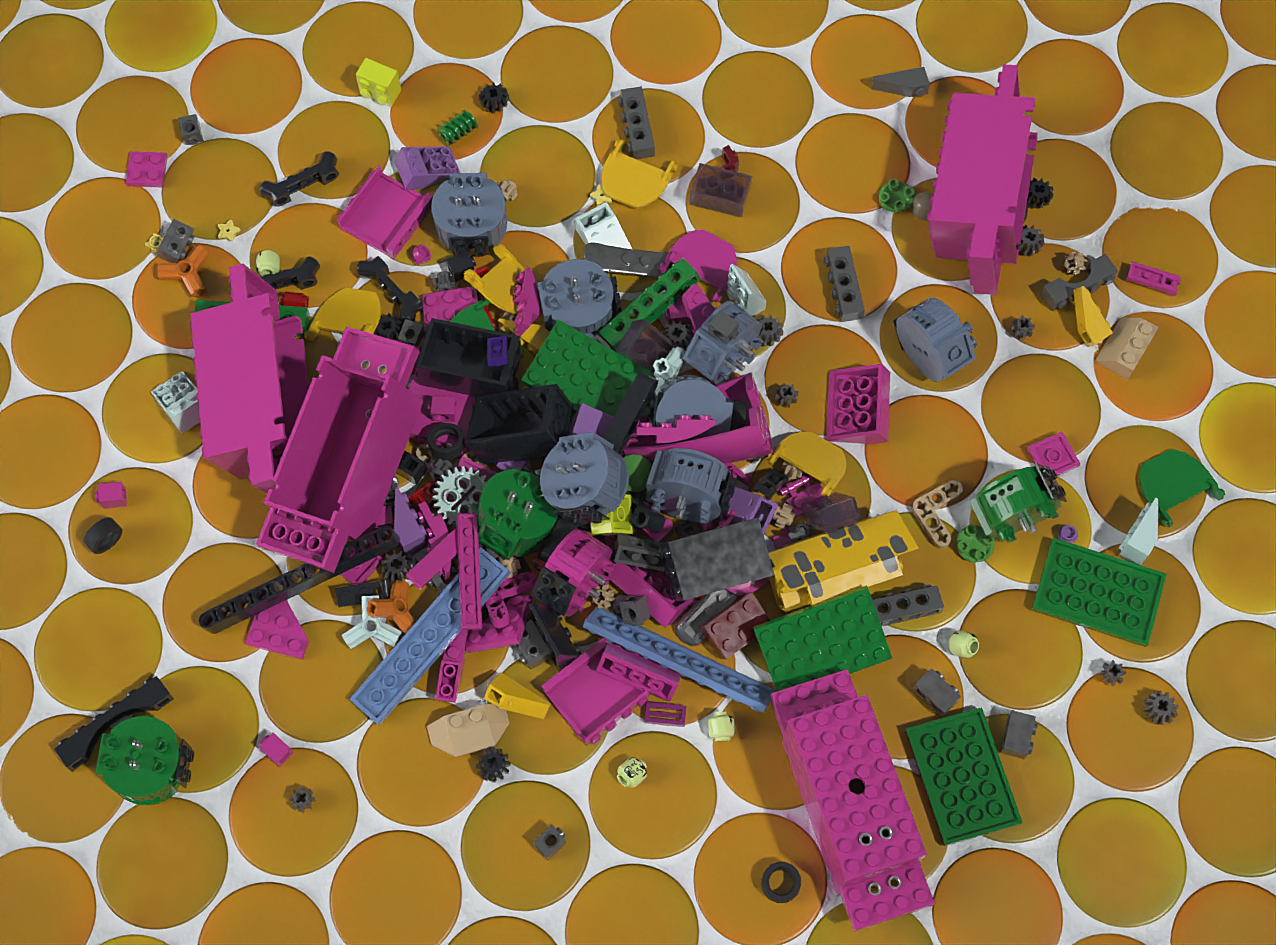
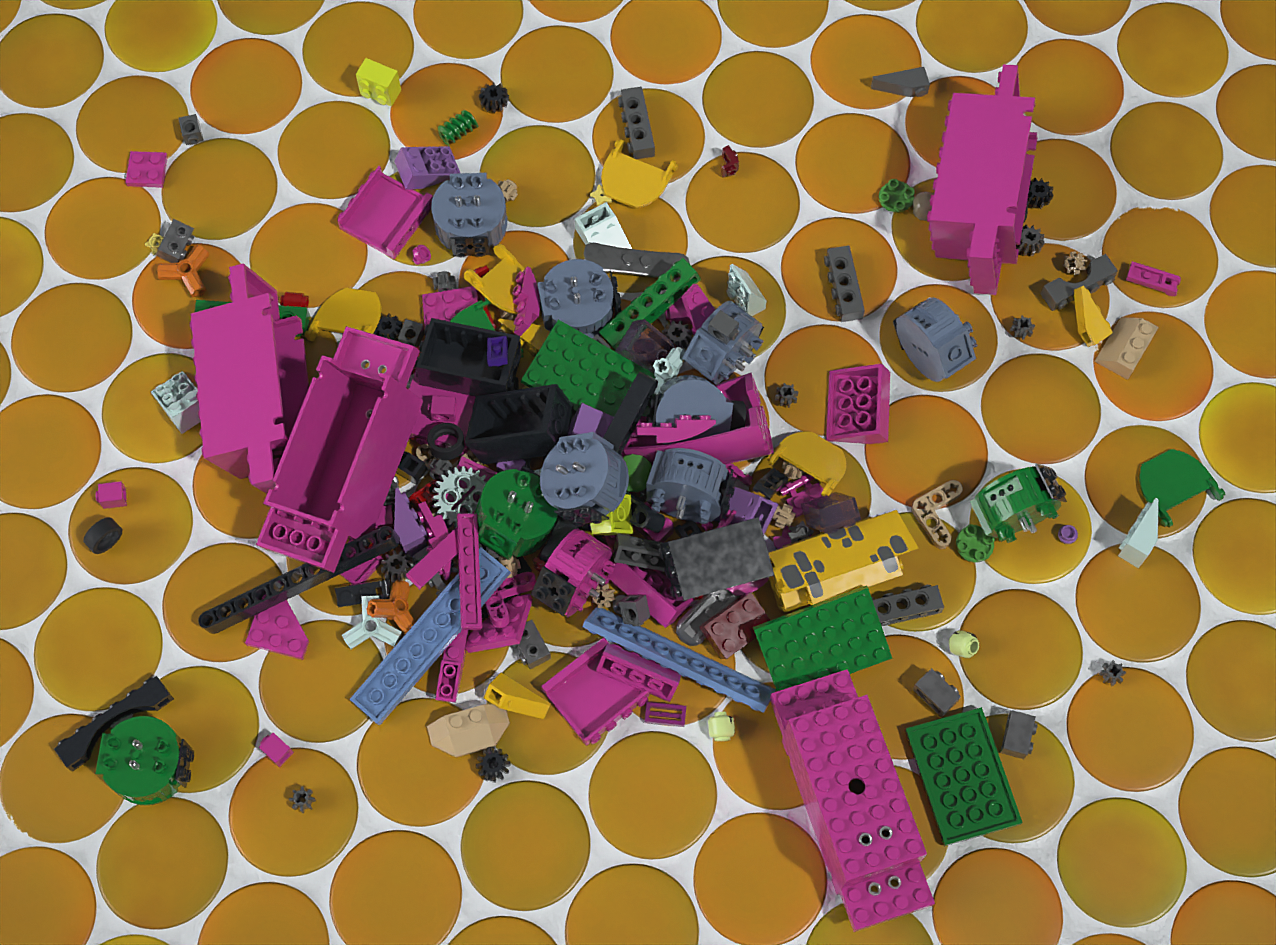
light yellow plate [218,220,241,241] -> none
yellowish green head [256,250,280,277] -> none
black plate [260,151,339,207] -> none
black plate [261,257,320,290] -> none
black plate [357,256,423,324] -> none
black brick [446,251,476,283] -> none
black slope [529,603,581,672] -> none
dark grey brick [533,825,566,860] -> none
yellowish green head [617,757,647,788] -> none
dark pink piece [659,229,737,302] -> none
brick [690,163,752,217] -> none
flat silver gear [756,314,784,347] -> none
black tyre [761,862,801,903] -> none
dark pink plate [1027,432,1080,476] -> none
green plate [1032,538,1167,647] -> none
flat silver gear [1143,690,1179,725] -> none

